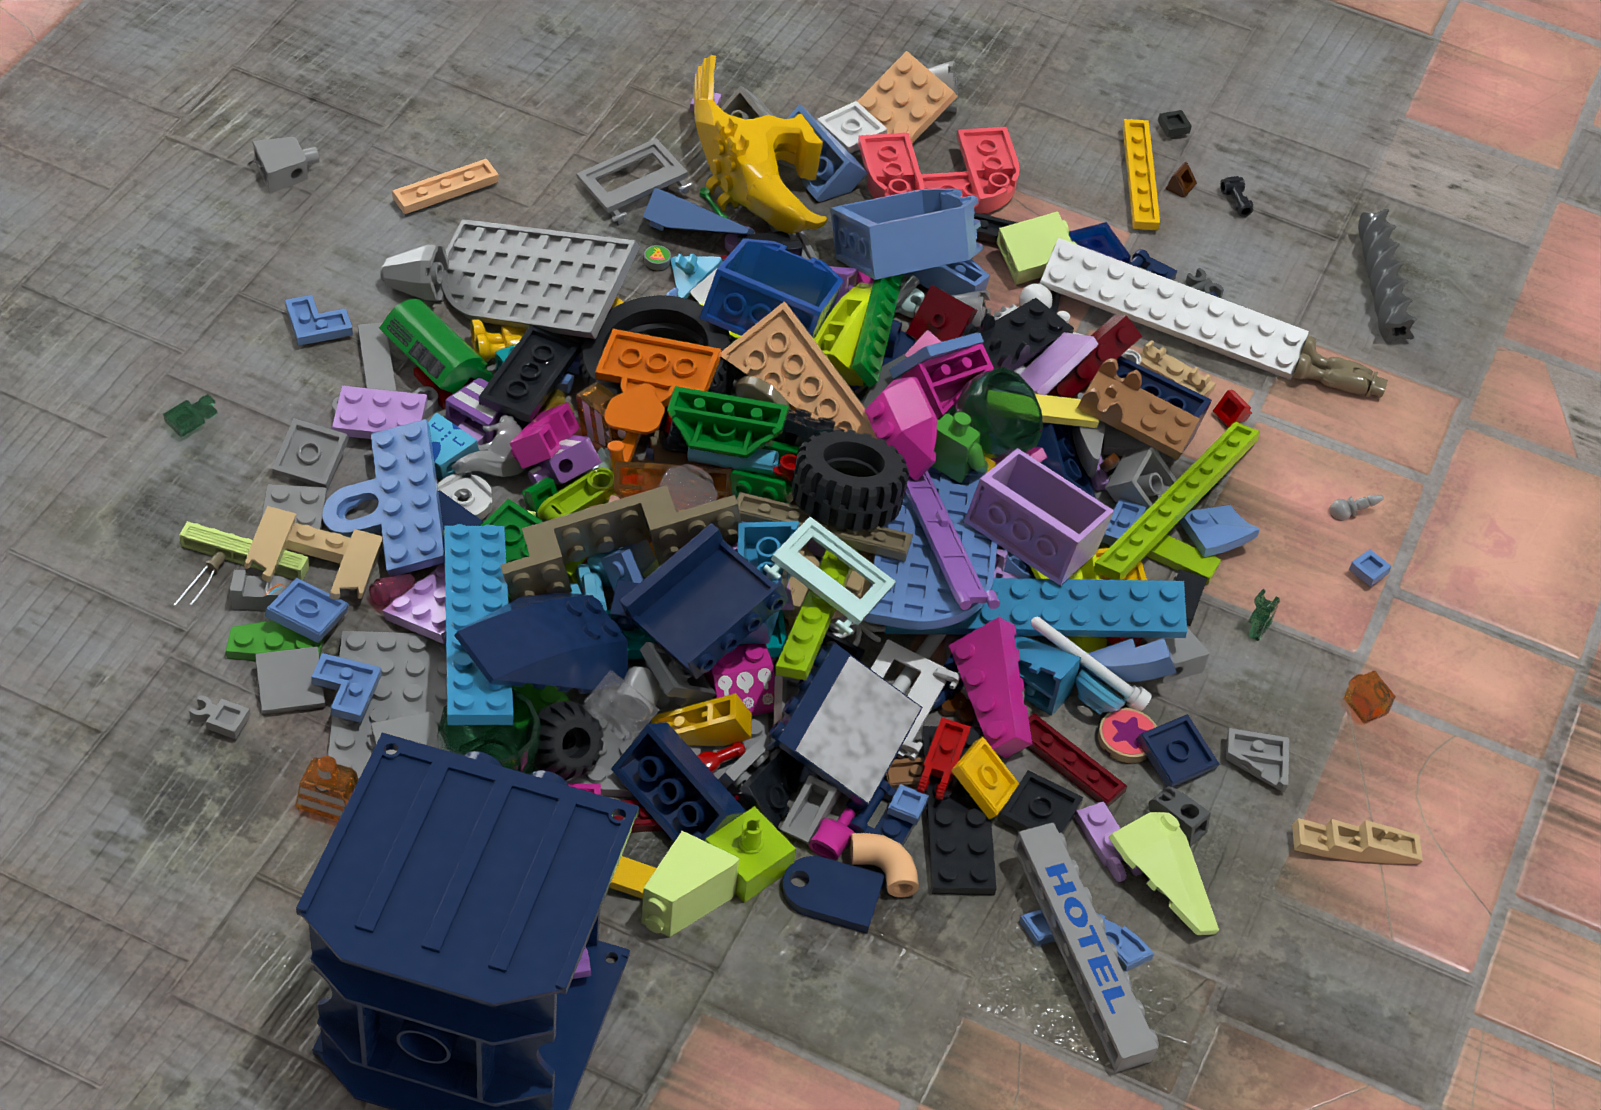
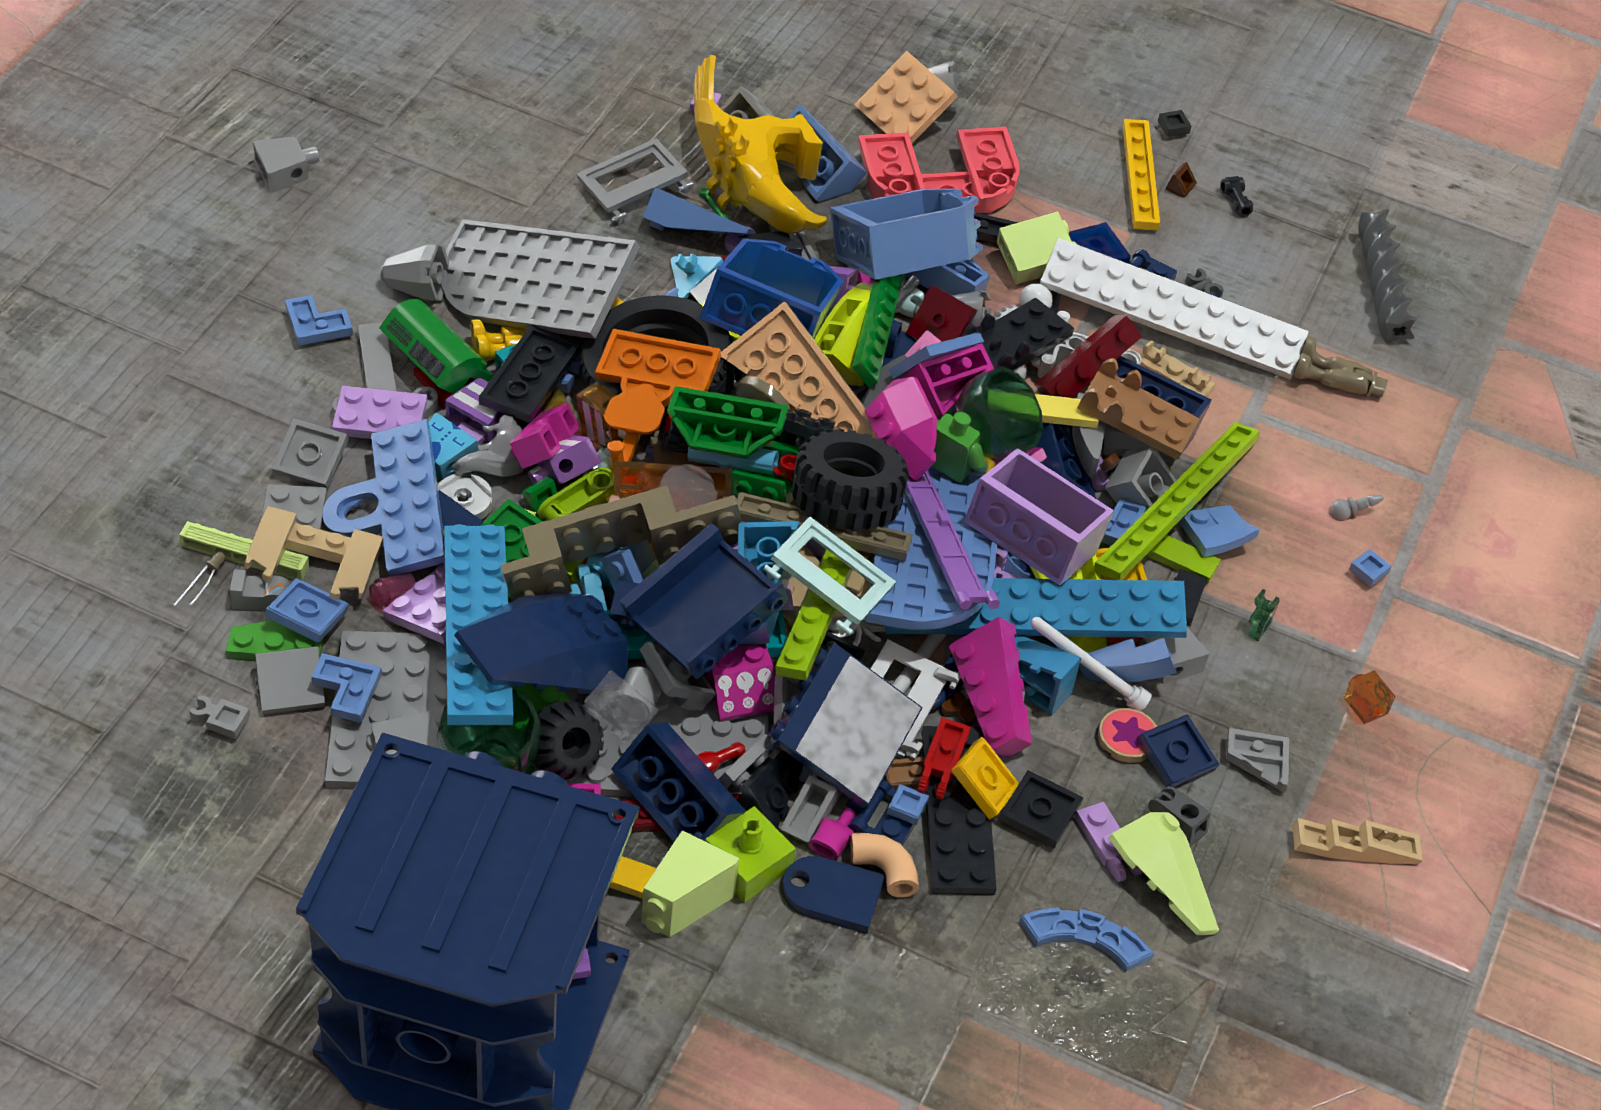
clear green plate [163,394,218,438] -> none
clear orange torso [296,756,359,821] -> none
light nougat plate [392,159,499,214] -> none
tile [644,245,671,270] -> none
yellow slope [651,693,752,746] -> none
white plate [817,101,888,154] -> none
lavender tile [1008,332,1098,395] -> none
light grey brick [1013,822,1159,1073] -> none
dark red tile [1028,713,1127,808] -> none
medium azure piece [1076,669,1126,714] -> none
red tile [1213,390,1252,427] -> none

